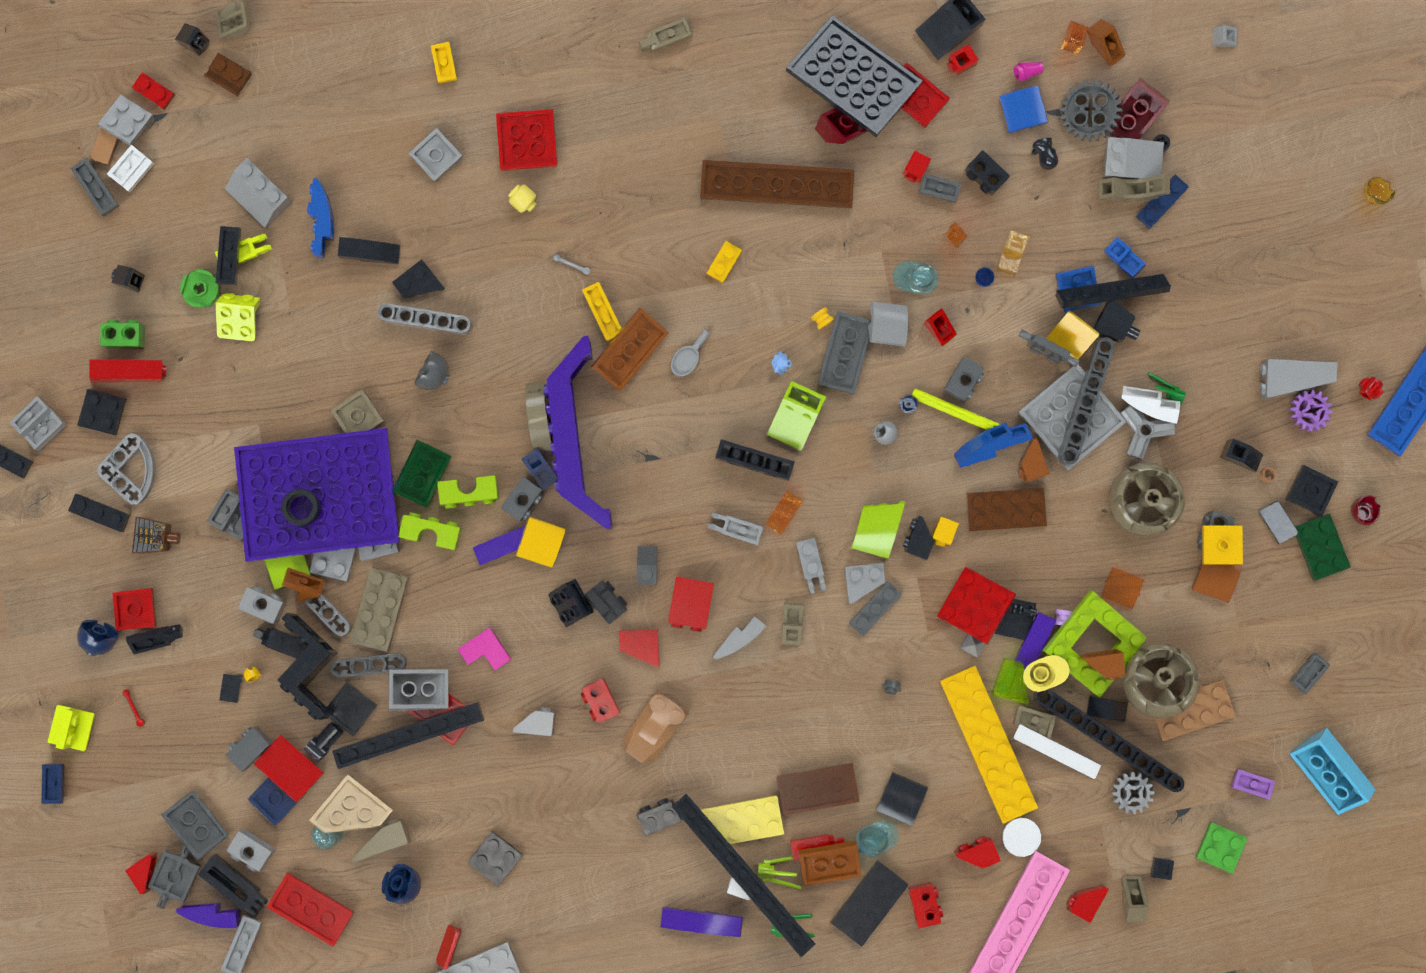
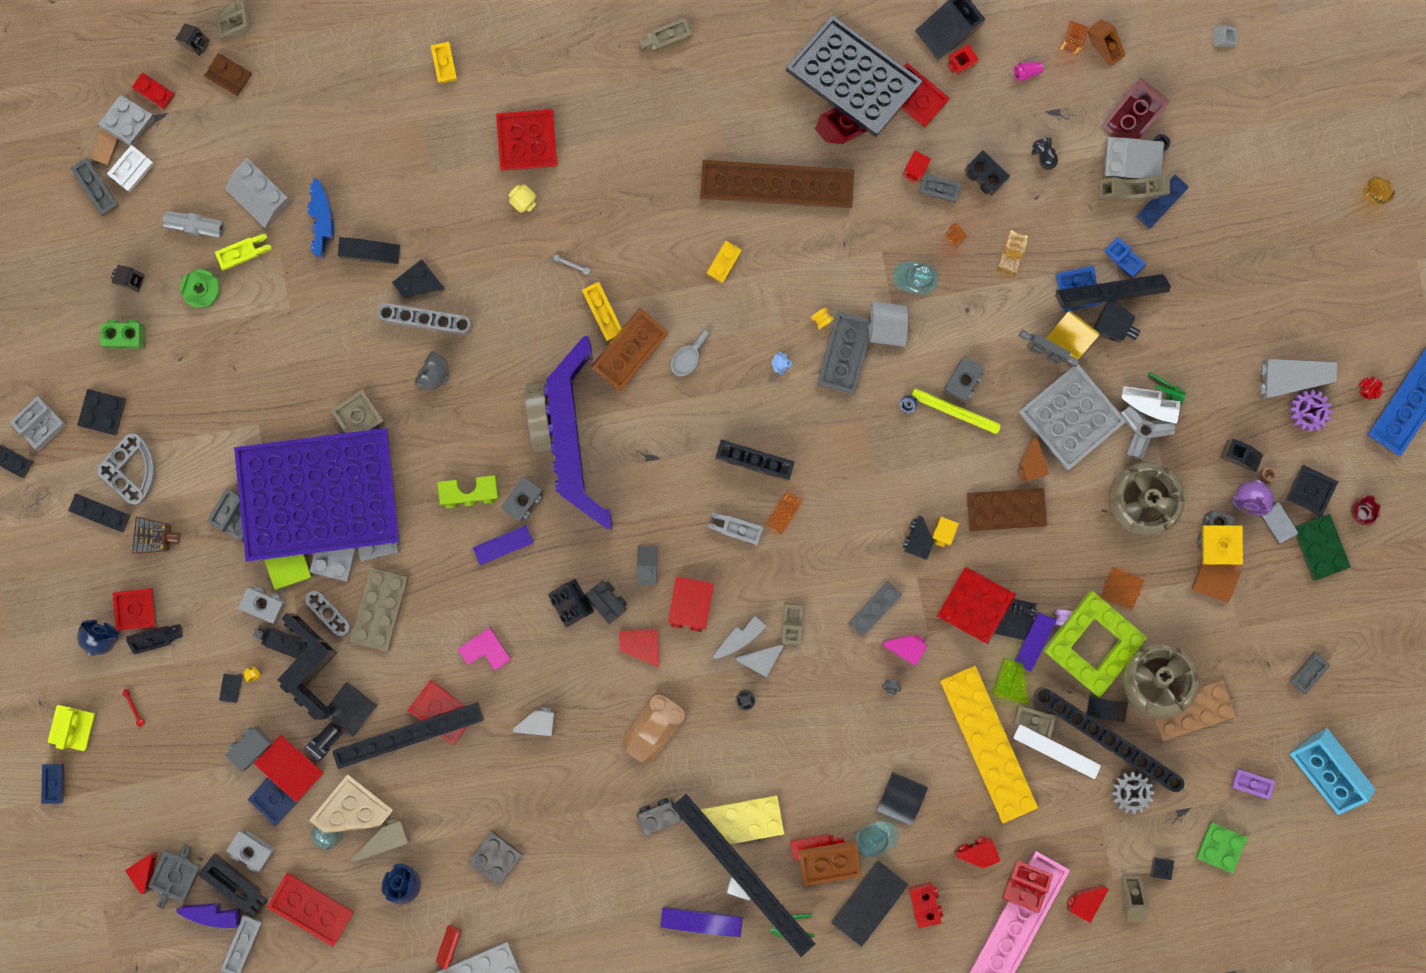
red slope [89,359,166,383] -> none
dark grey tile [161,790,229,861] -> none
black plate [215,226,241,285] -> none
neon yellow bracket [216,293,260,341] -> none
black tyre [281,489,321,526] -> none
dark orange slope [282,567,325,602] -> none
dark grey beam [330,653,407,677] -> none
light grey slope [388,669,448,711] -> none
dark green plate [392,440,452,508] -> none
lime arch [398,512,462,551] -> none
light grey plate [409,128,463,182] -> none
yellow slope [516,517,566,568] -> none
dark blue slope [521,449,558,490] -> none
brick [580,678,620,723] -> none
lime plant [758,856,802,889] -> none
lime slope [767,381,826,451] -> none
reddish brown plate [776,763,860,816] -> none
light grey hinge [796,538,826,594] -> none
light grey wing [845,563,885,604] -> none
lime slope [852,501,905,559] -> none
light grey piece [874,421,898,445] -> none
red slope [924,308,957,346] -> none
blue slope [954,423,1032,468] -> none
light grey slope [960,634,985,657] -> none
clear blue plate [975,267,994,287] -> none
blue slope [999,86,1048,133] -> none
white tile [1002,817,1041,857] -> none
light yellow piece [1023,655,1070,692] -> none
dark grey beam [1058,337,1115,466] -> none
dark grey gear [1060,79,1123,142] -> none
dark orange slope [1080,649,1125,680] -> none
none -> light grey piece [163,211,224,238]
none -> light grey tile [735,645,783,677]
none -> black wheel [736,690,755,710]
none -> dark pink slope [881,635,928,666]
none -> red slope [1002,860,1053,913]
none -> medium lavender cylinder [1233,480,1274,516]

